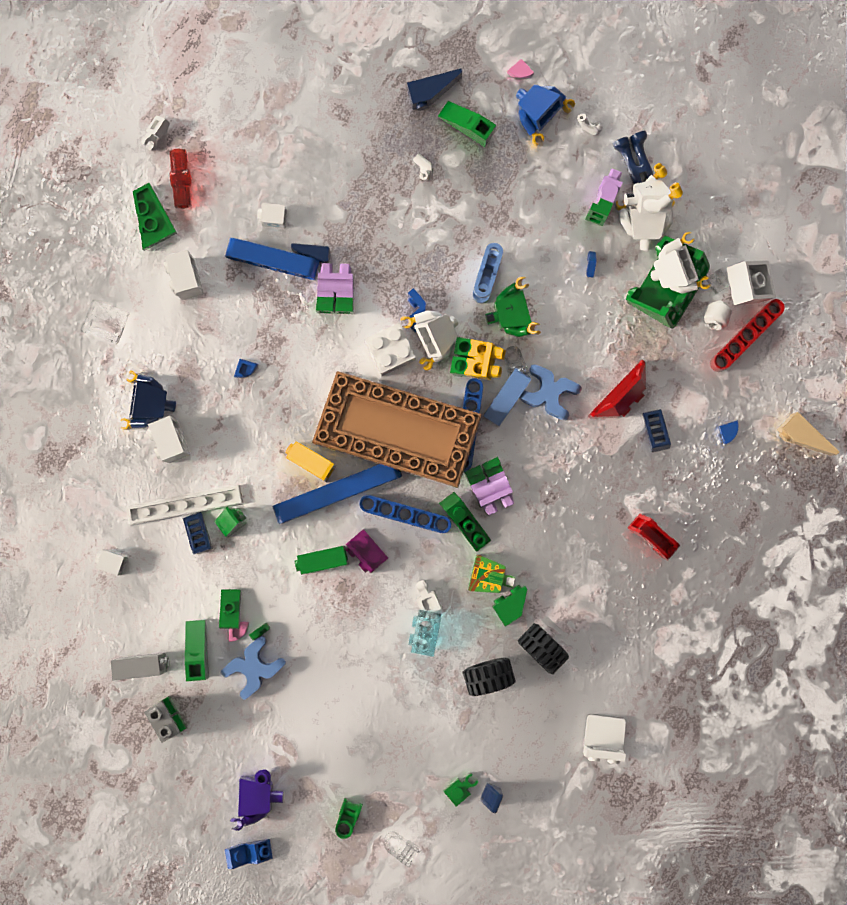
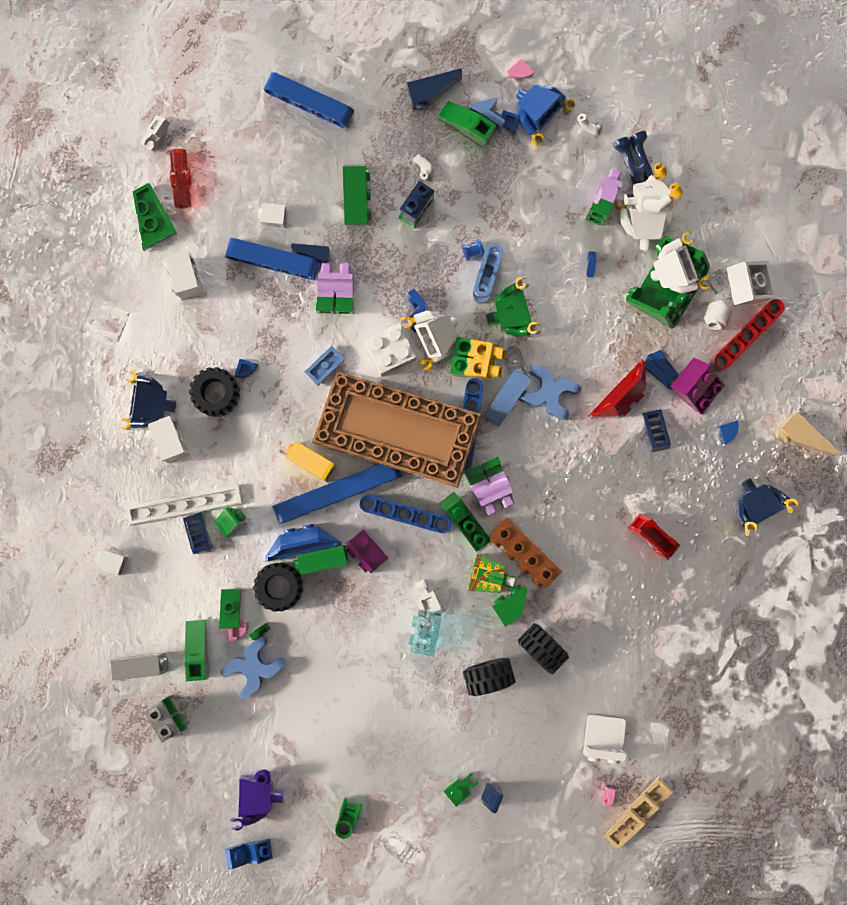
none -> black tyre [189,367,240,417]
none -> black tyre [253,563,304,612]
none -> blue beam [263,72,354,129]
none -> blue wedge [265,524,342,562]
none -> medium blue plate [304,346,345,386]
none -> green wedge [342,164,371,225]
none -> dark blue hips [398,181,435,229]
none -> blue bush [461,239,485,261]
none -> medium blue slope [469,98,505,132]
none -> dark orange brick [489,518,563,588]
none -> blue tile [502,110,520,135]
none -> bright pink tile [602,785,616,806]
none -> tan slope [604,776,673,850]
none -> blue piece [645,350,679,390]
none -> magenta slope [670,357,725,415]
none -> dark blue torso [736,478,799,536]

